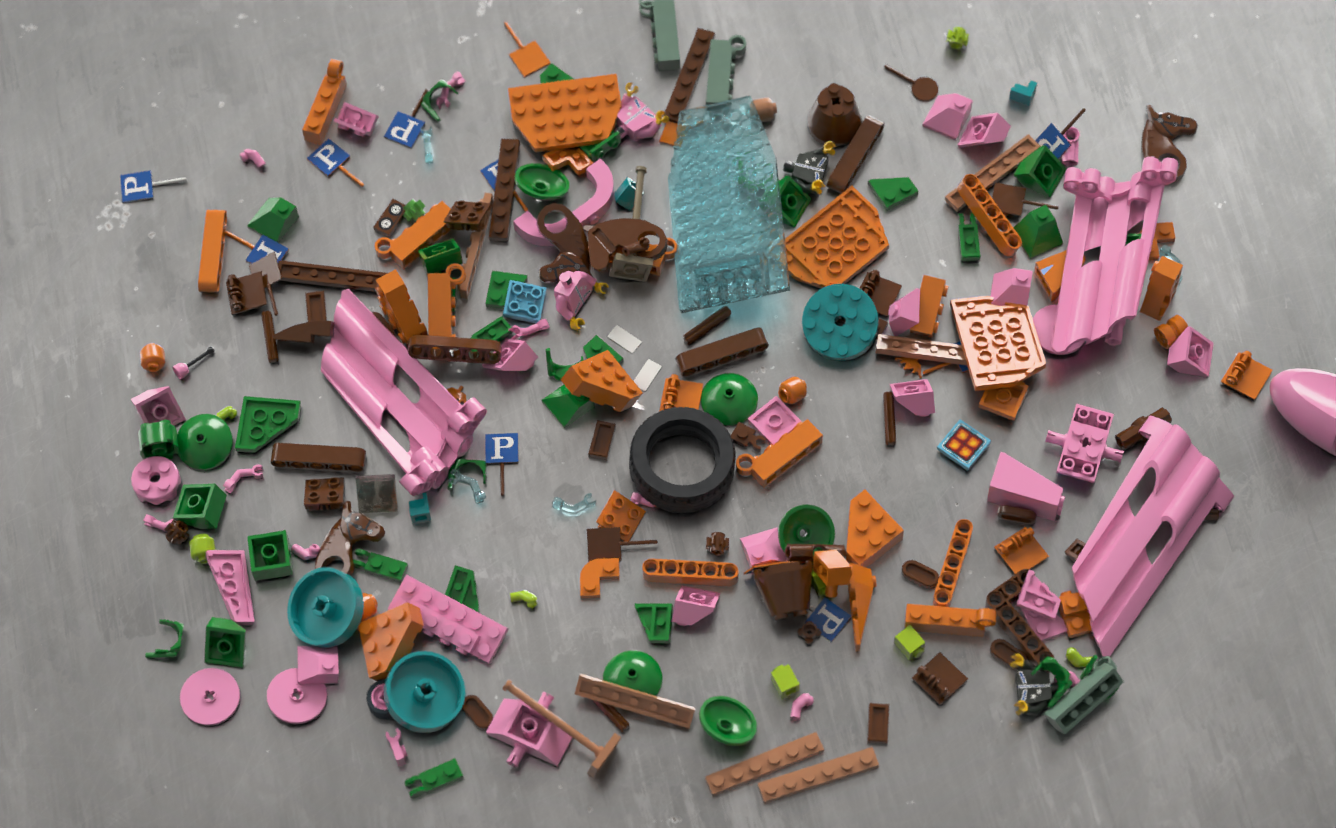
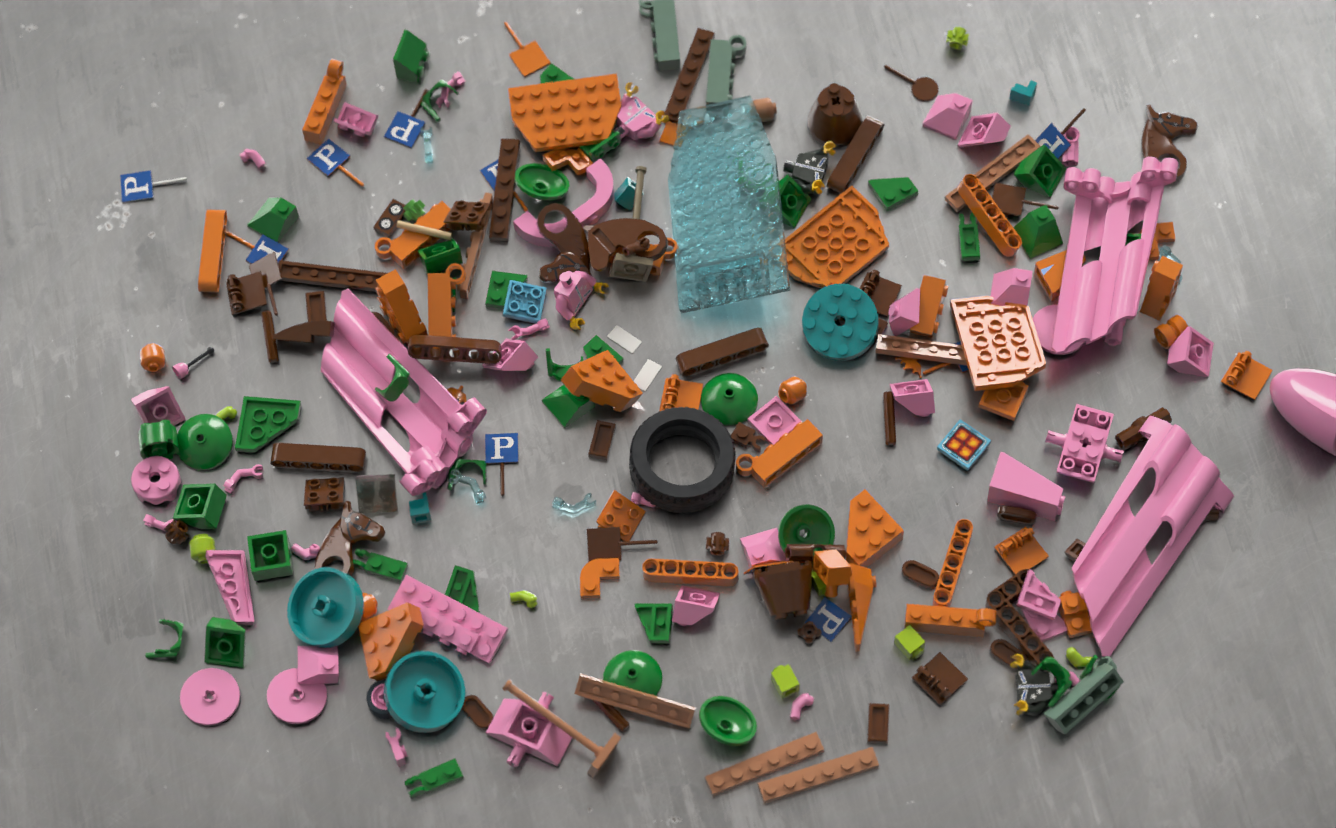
green hinge [471,316,513,352] -> none
reddish brown axle [683,306,731,344] -> none
none -> green helmet [375,354,410,402]
none -> green slope [393,29,430,83]
none -> tan piece [396,220,452,240]

